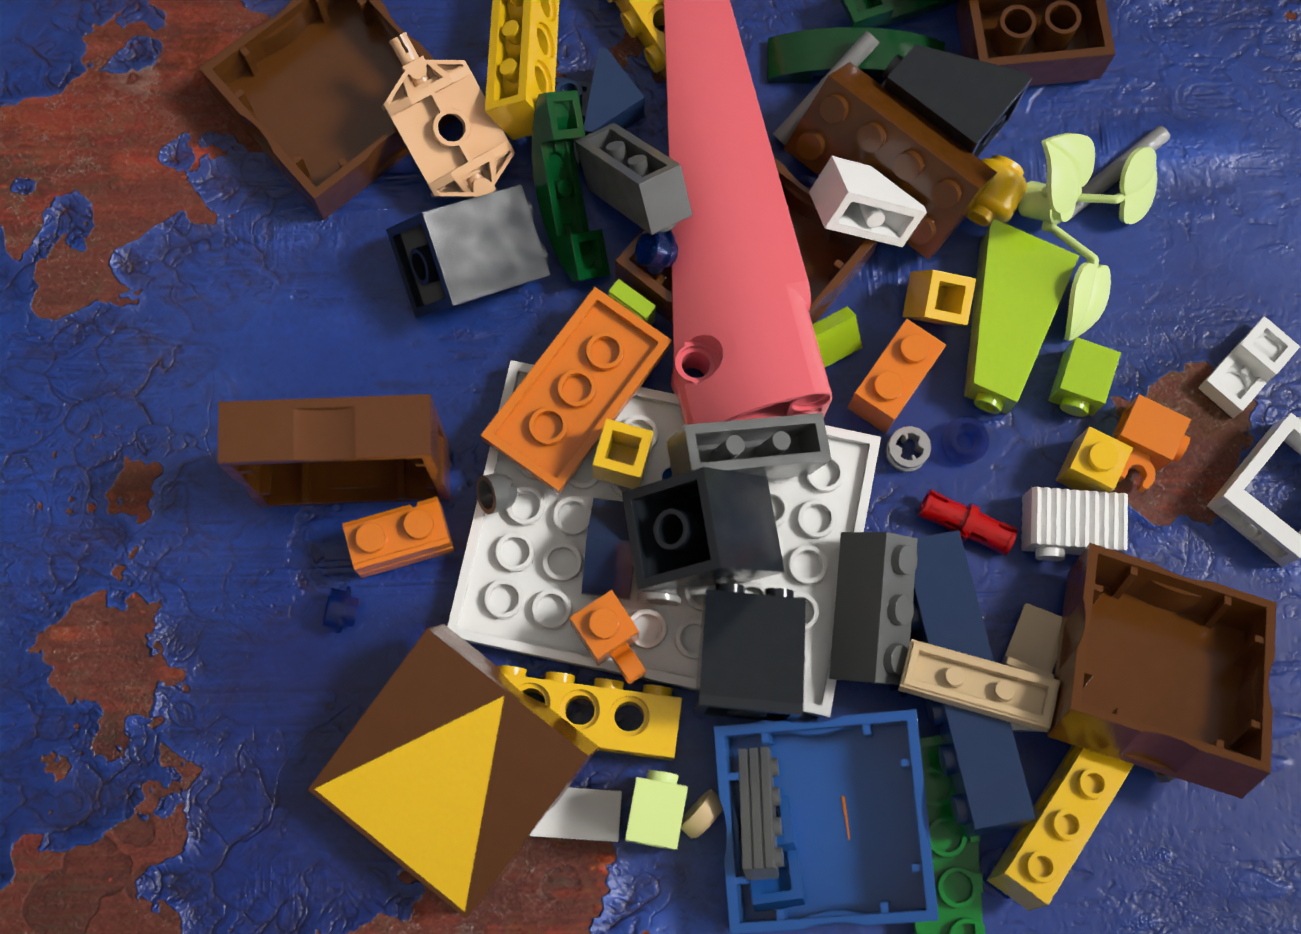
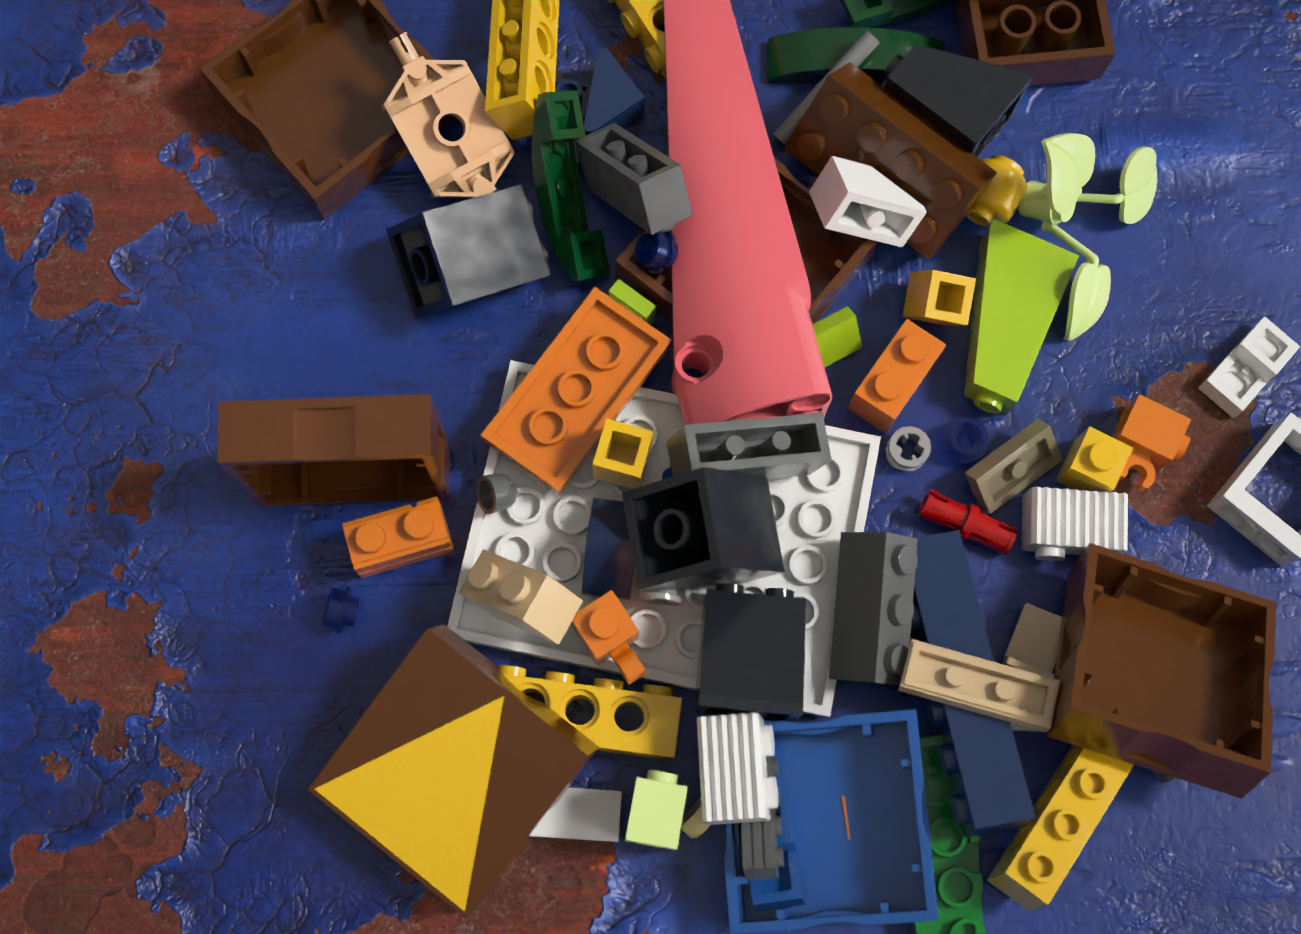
lime brick [1048,337,1121,417] -> none
light grey bar [1070,125,1170,219] -> none
none -> tan brick [458,549,583,645]
none -> white brick [697,712,778,825]
none -> dark tan plate [965,419,1063,514]

